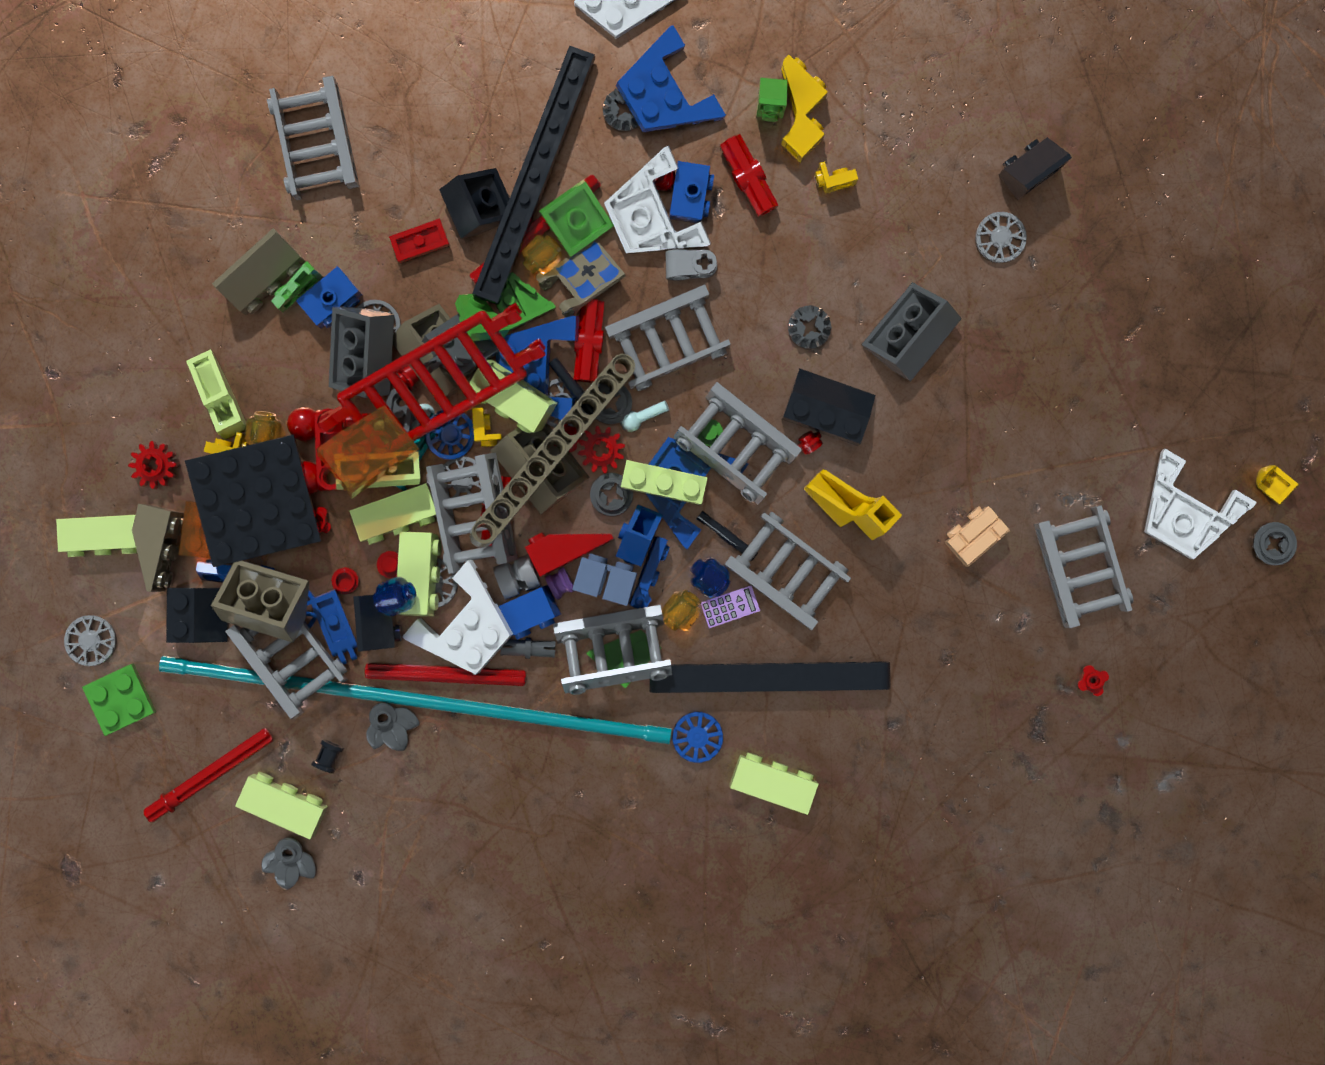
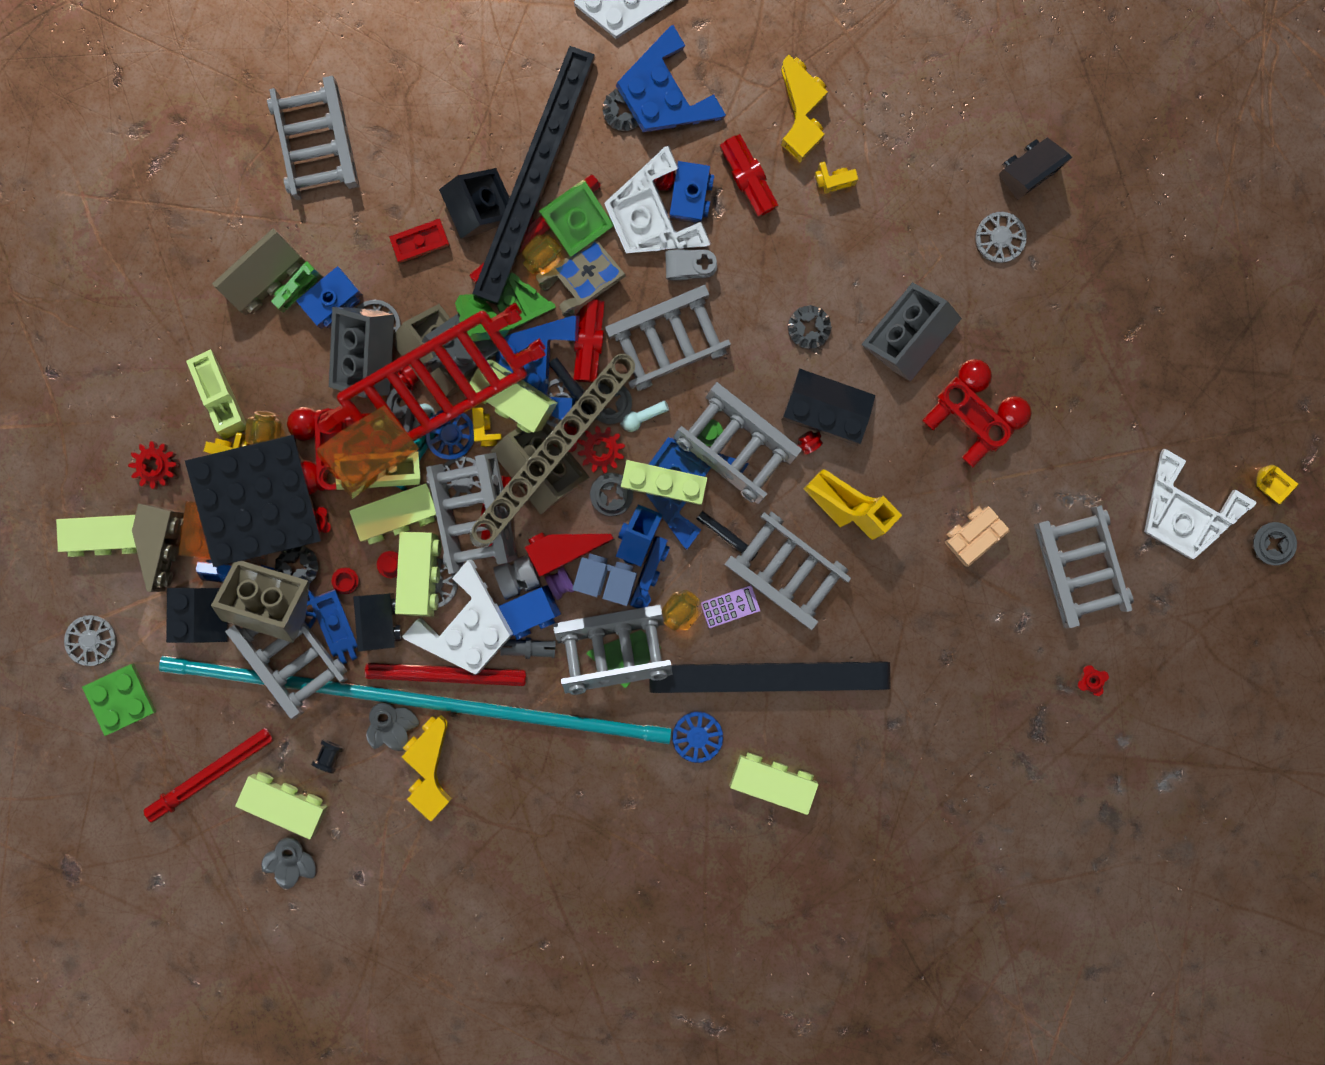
clear blue head [373,576,416,617] -> none
clear blue head [690,557,731,597] -> none
bright green slope [756,78,787,122] -> none
none -> dark grey gear [274,546,318,583]
none -> yellow arch [402,715,452,822]
none -> red piece [922,359,1032,468]

